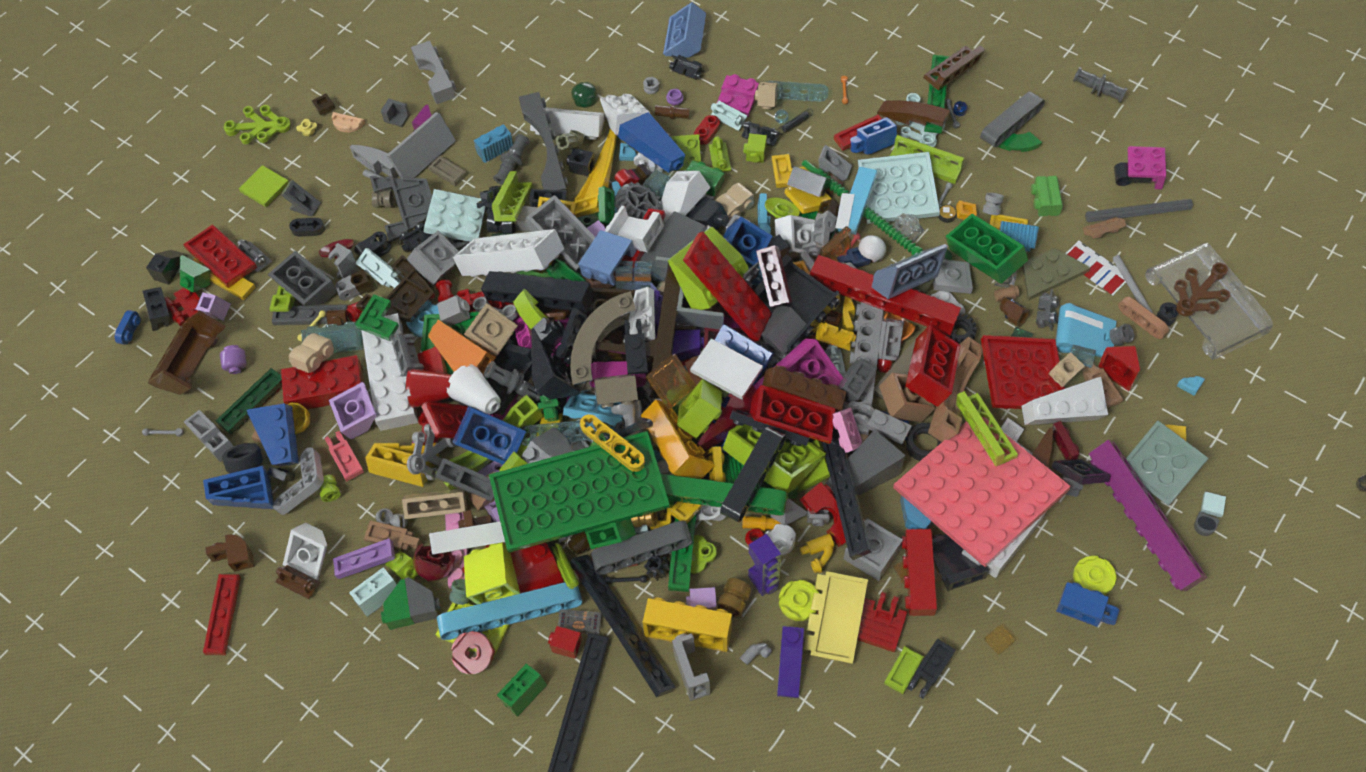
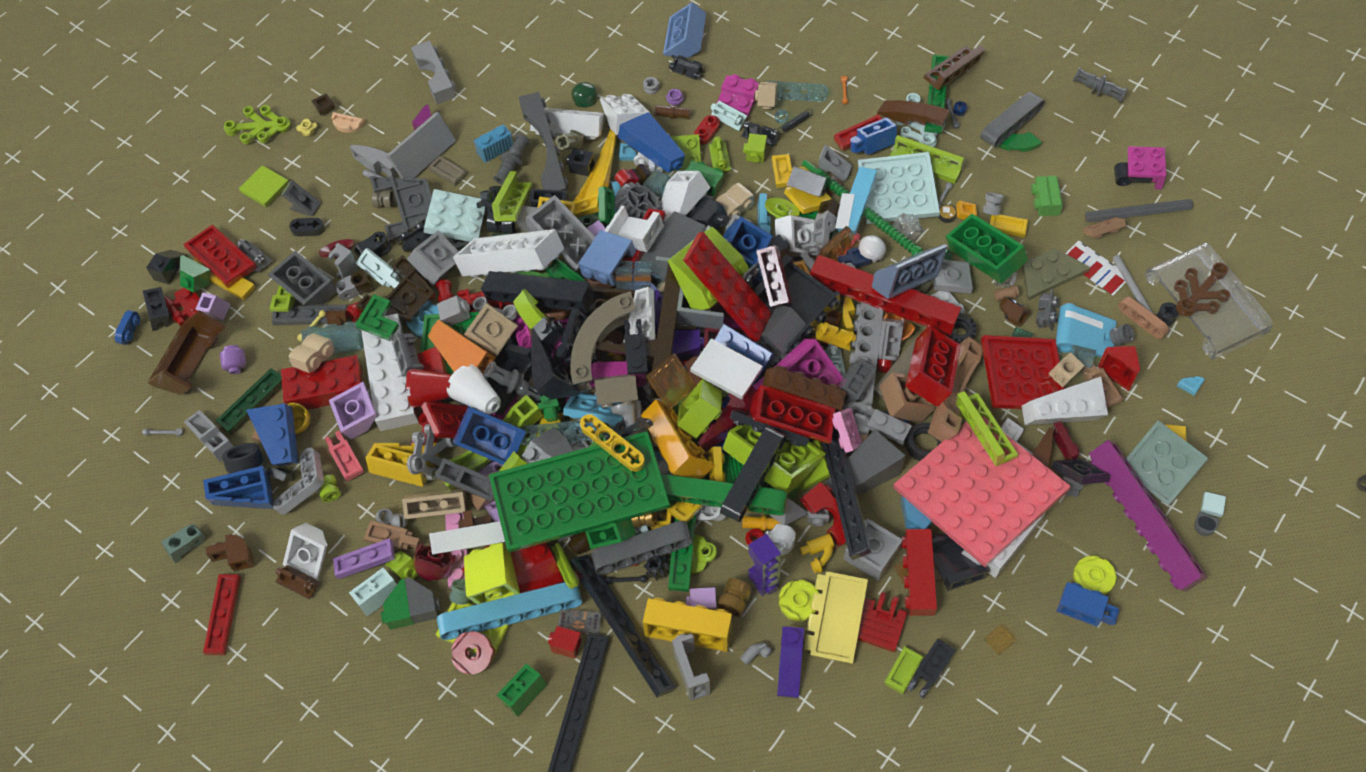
dark grey panel [381,98,410,127] -> none
dark azure brick [999,221,1039,252] -> none
none -> sand green leg [161,524,205,563]

